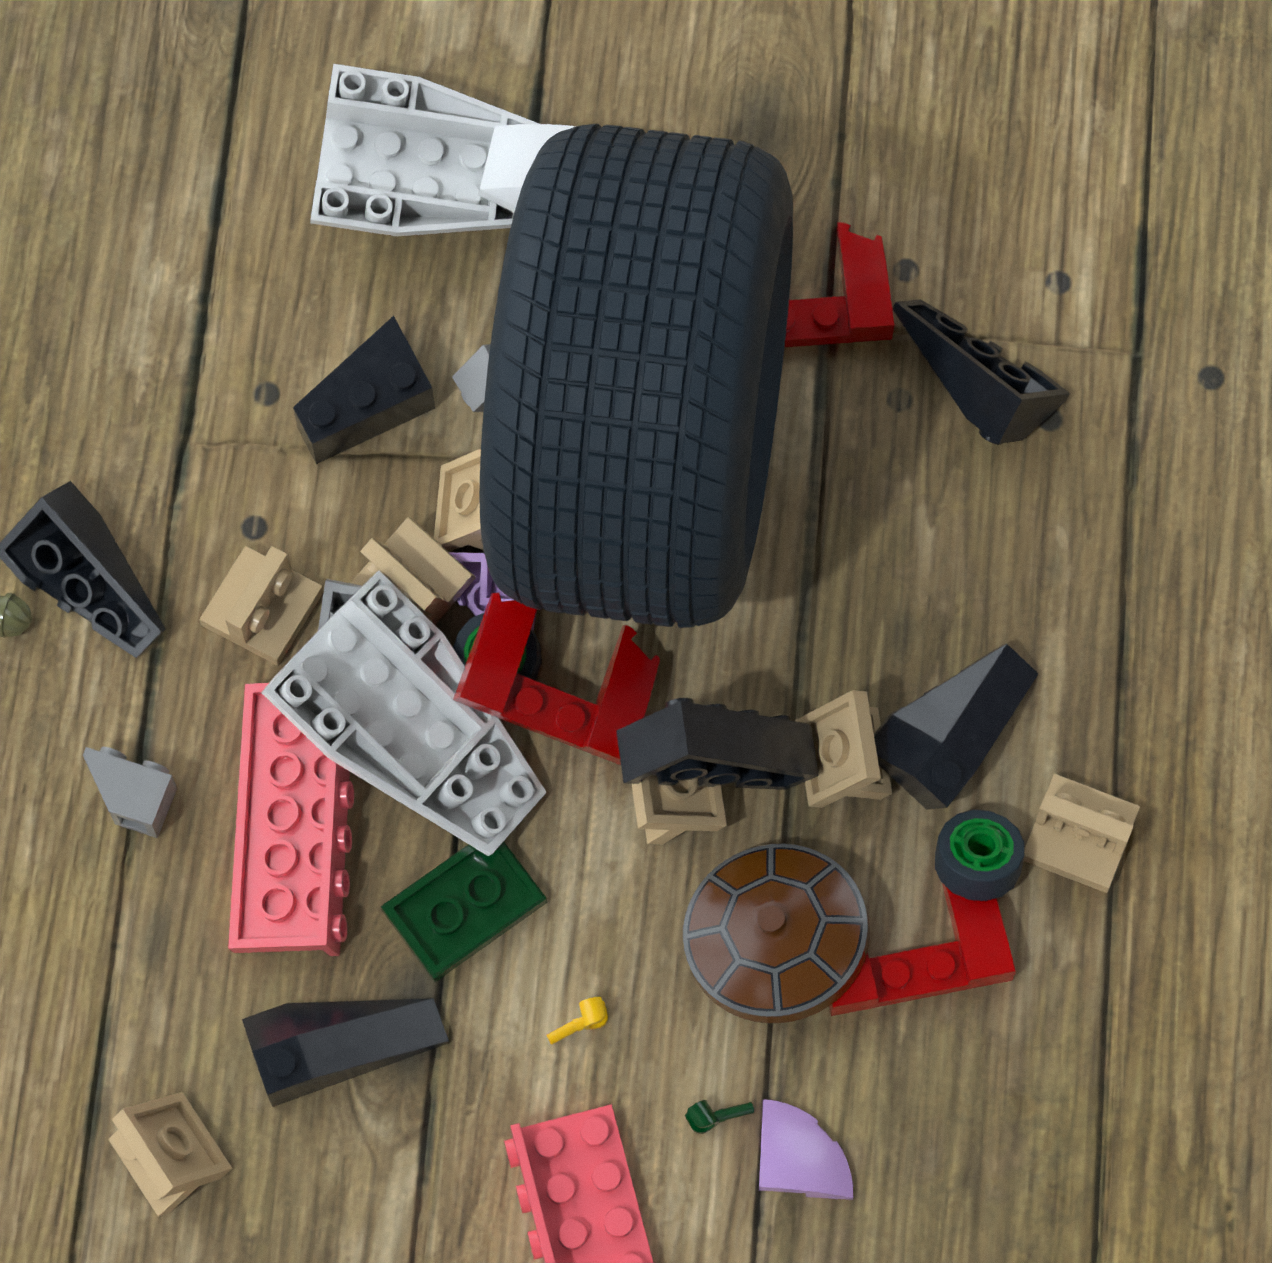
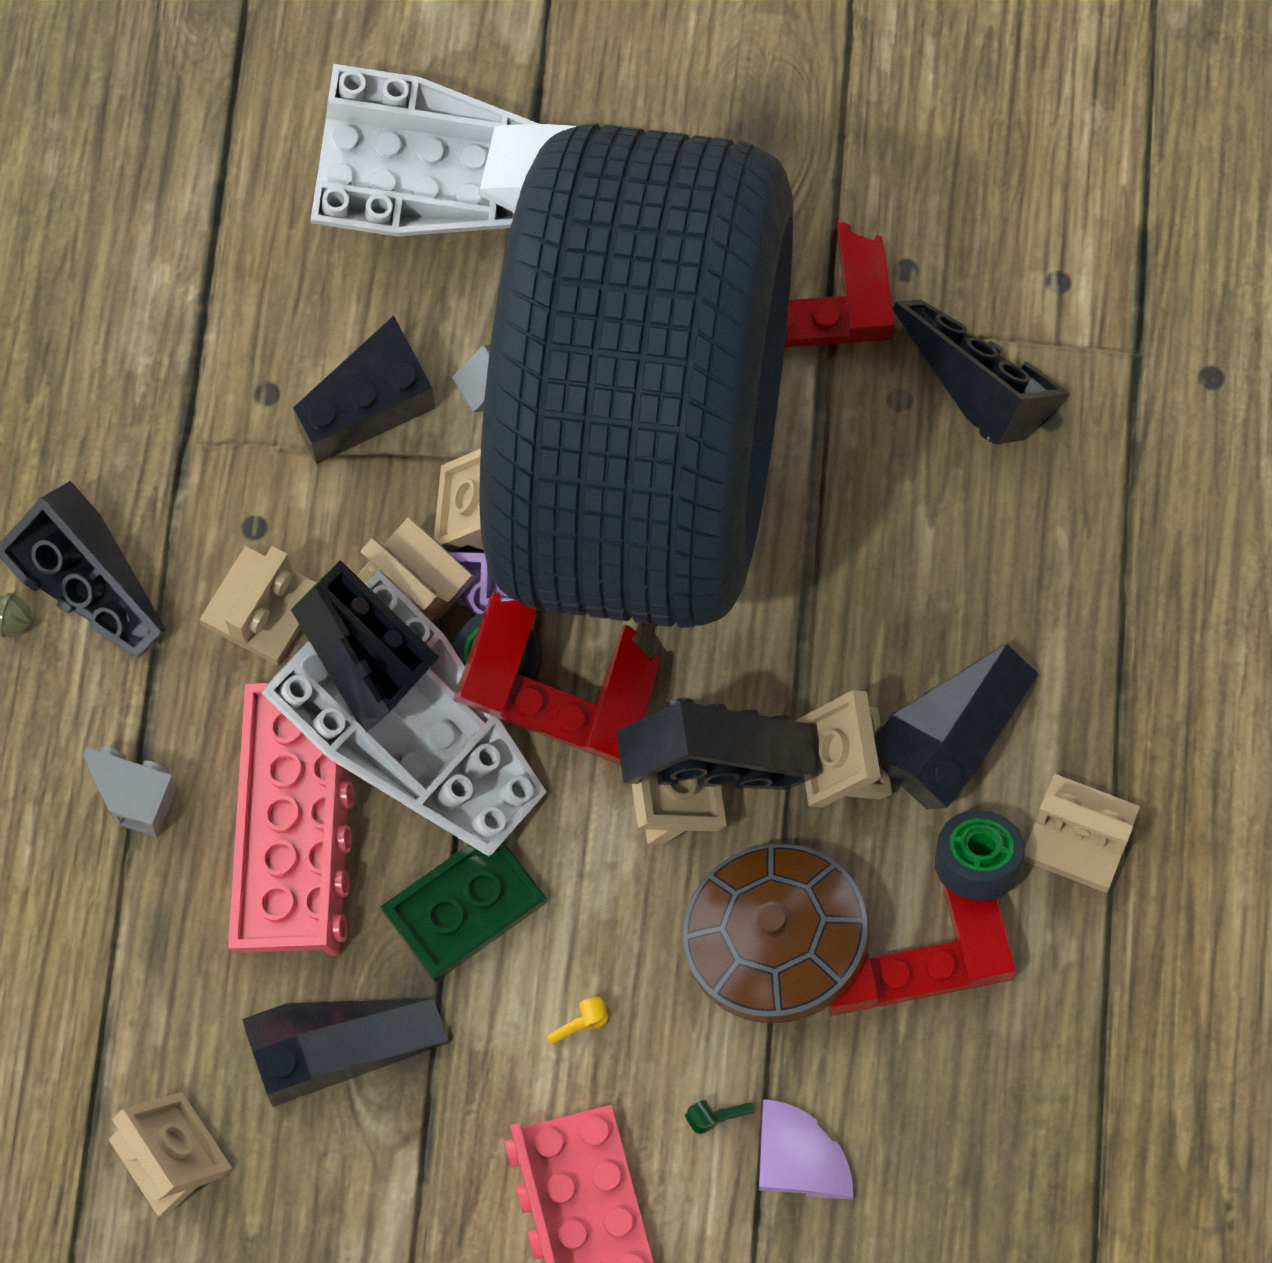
none -> black wedge [291,560,439,733]

